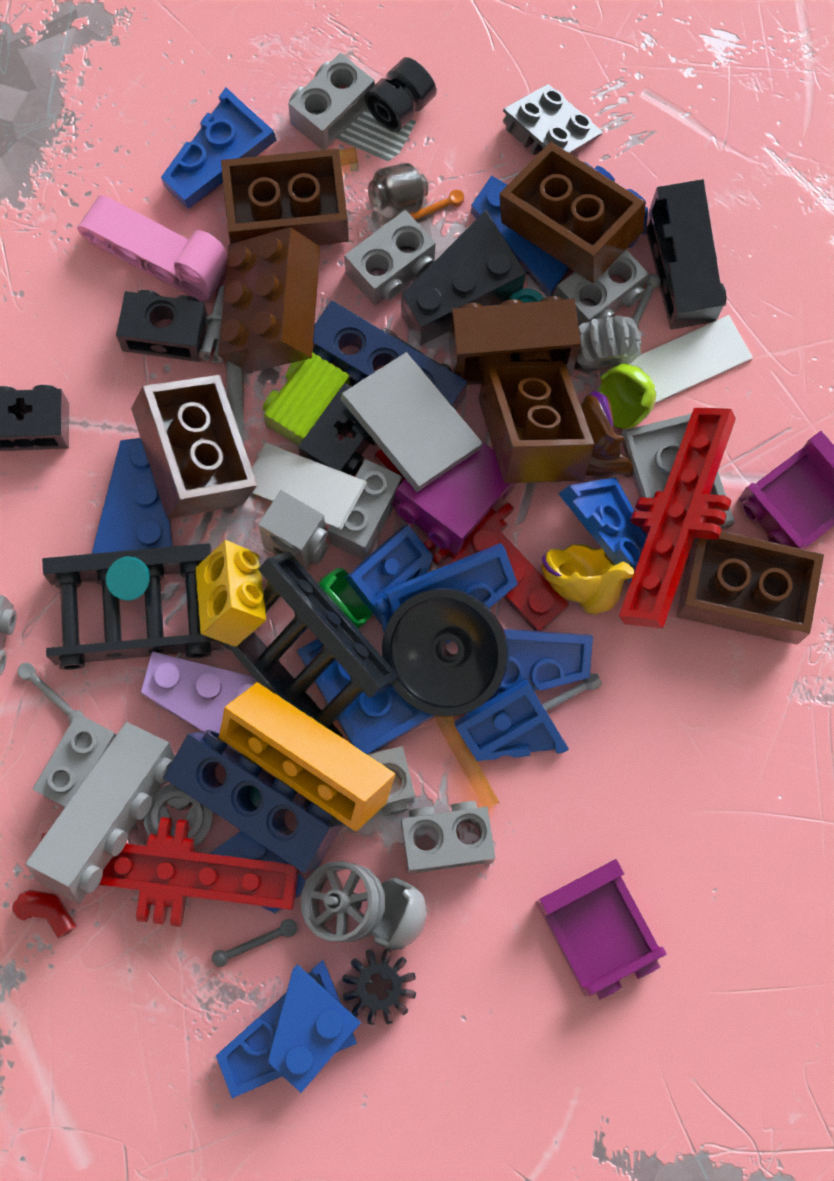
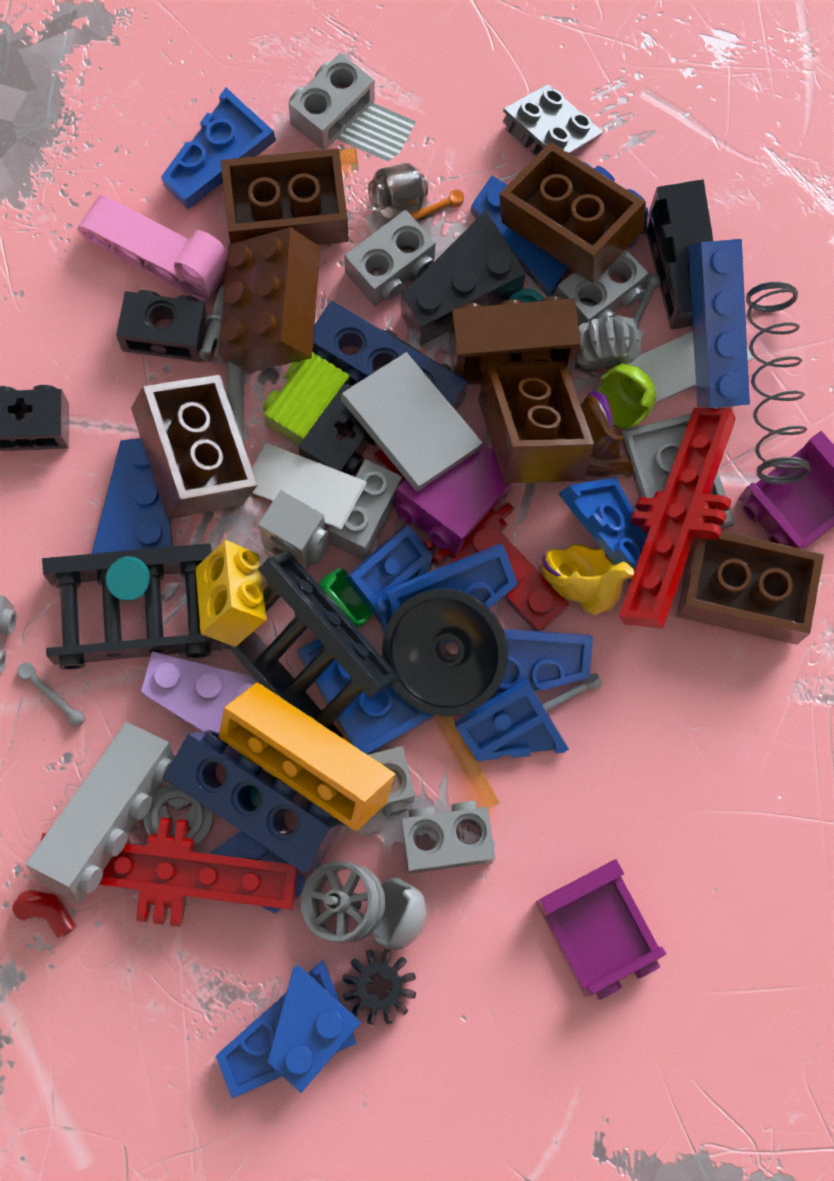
light grey brick [33,713,116,807] -> none
dark grey hinge [211,919,297,967] -> none
black wheel [364,57,437,132] -> none
none -> blue brick [688,239,750,408]
none -> dark grey piece [746,281,811,484]

